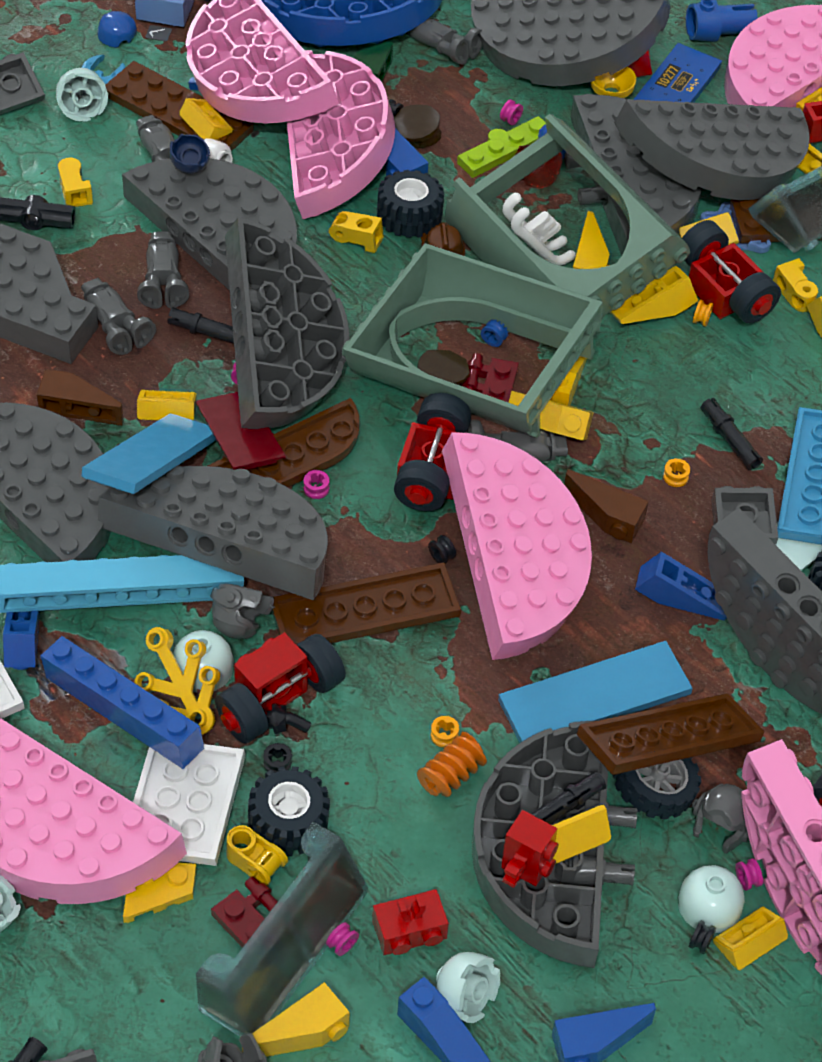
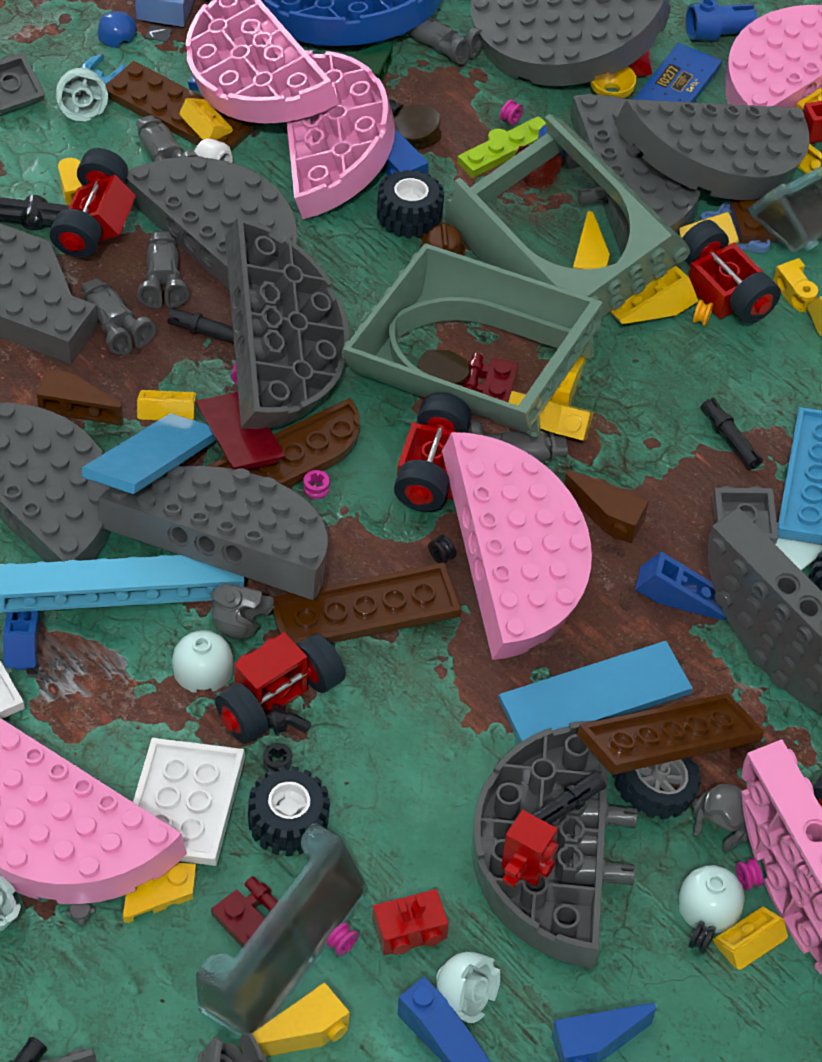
blue brick [40,636,204,769] -> none
yellow plant [134,627,220,735] -> none
dark blue hair [170,134,210,174] -> none
yellow piece [226,825,288,886] -> none
yellow leg [329,211,384,253] -> none
orange piece [417,731,487,797] -> none
light orange bush [431,716,459,748] -> none
blue bush [481,319,509,347] -> none
white piece [502,192,576,266] -> none
yellow slope [552,805,611,864] -> none
light orange bush [663,458,690,487] -> none
none -> brick [49,148,136,258]
none -> dark grey piece [66,903,95,926]

